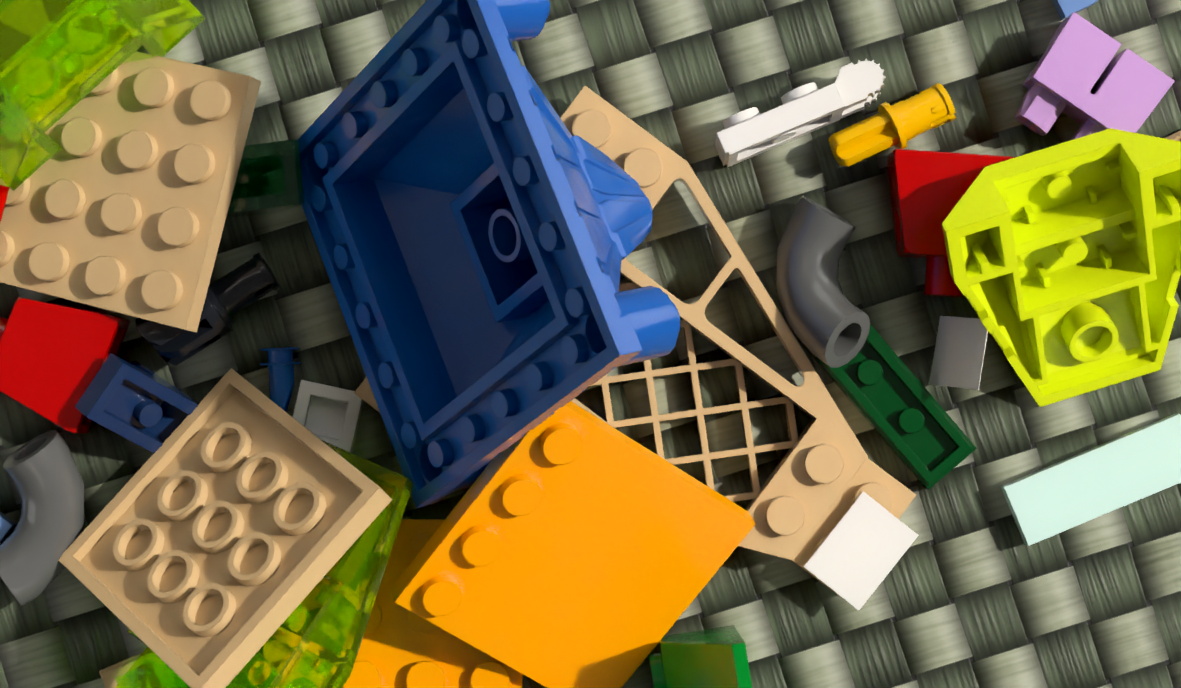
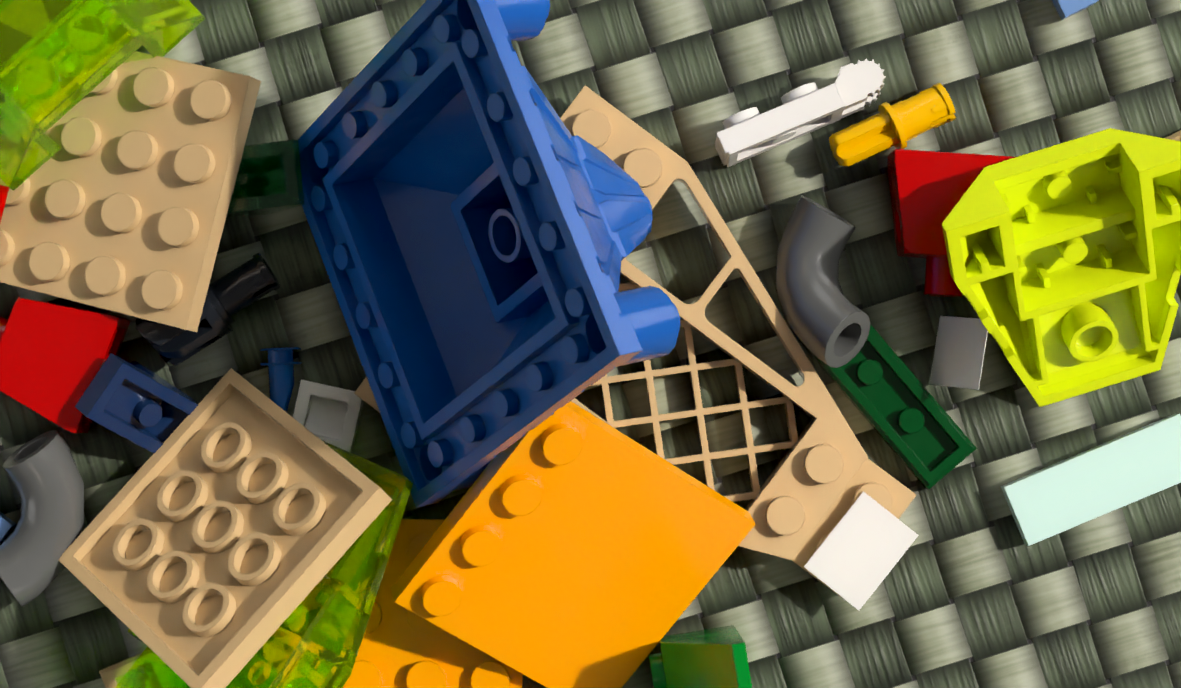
lavender hips [1015,12,1175,140] -> none

